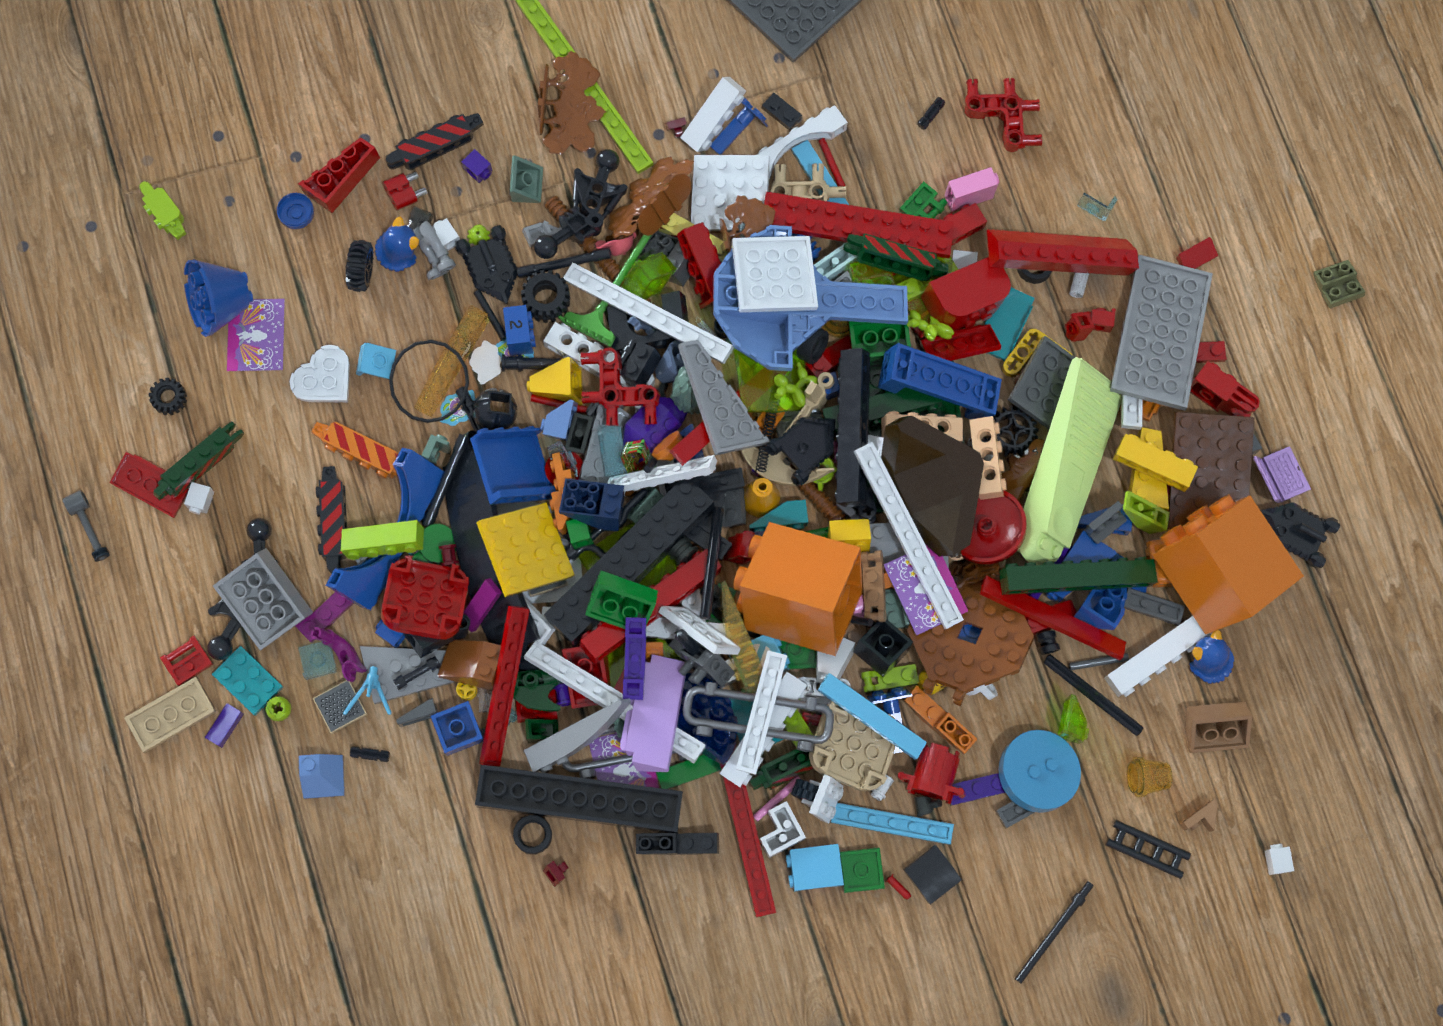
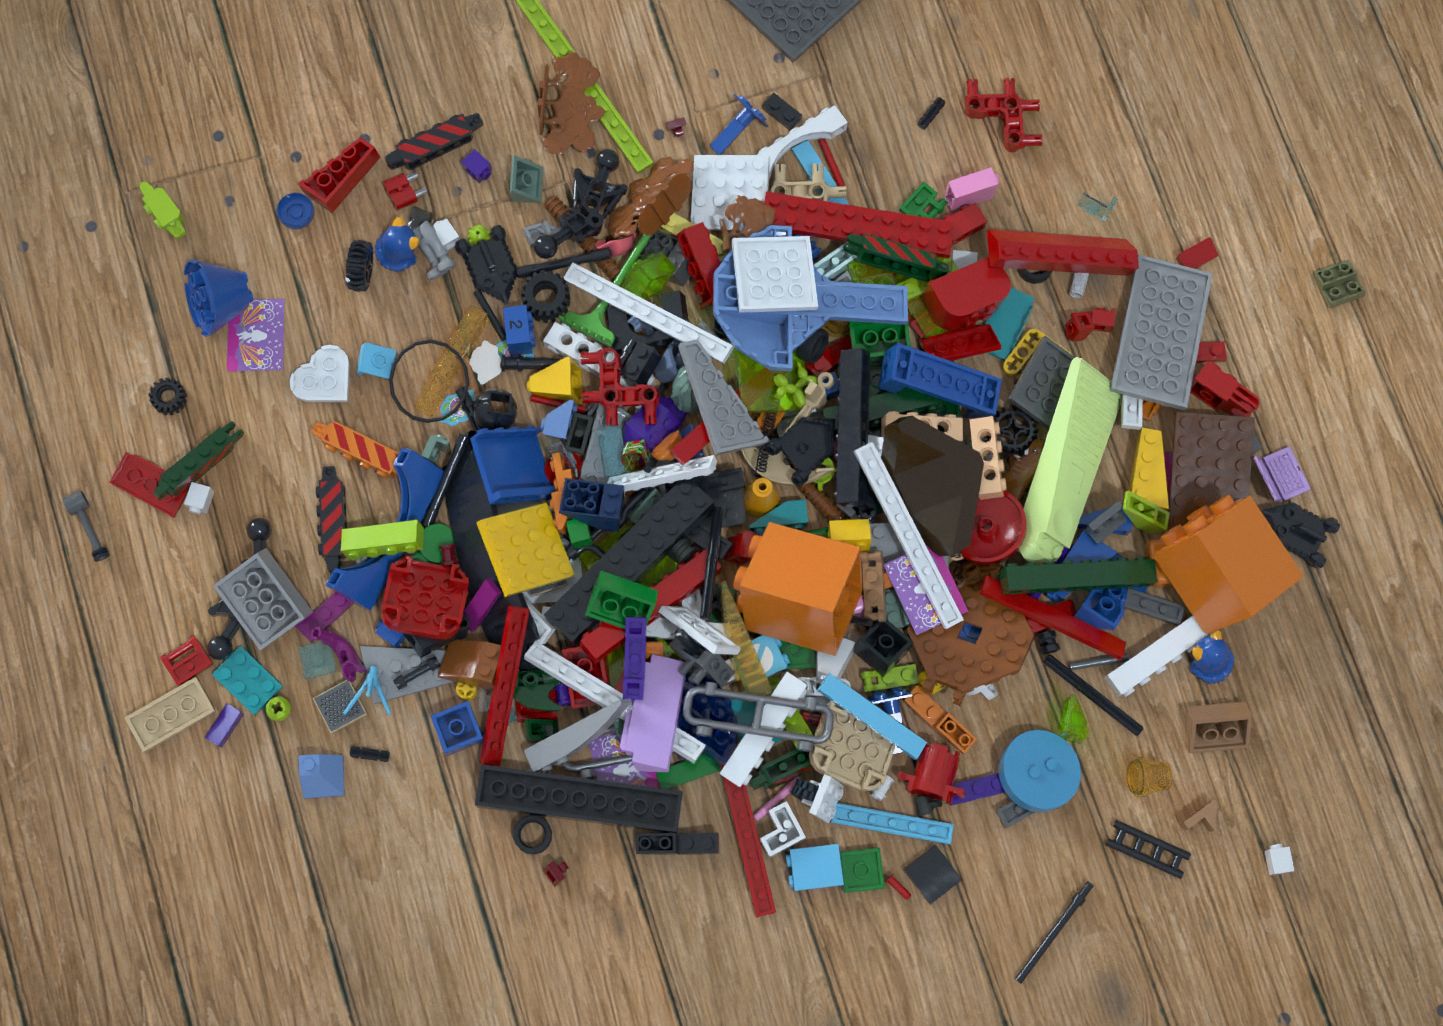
dark grey slope [396,698,438,727] -> none
white brick [680,77,746,152] -> none
white plate [736,651,787,775] -> none
lime piece [907,310,954,341] -> none
yellow brick [1113,434,1198,492] -> none

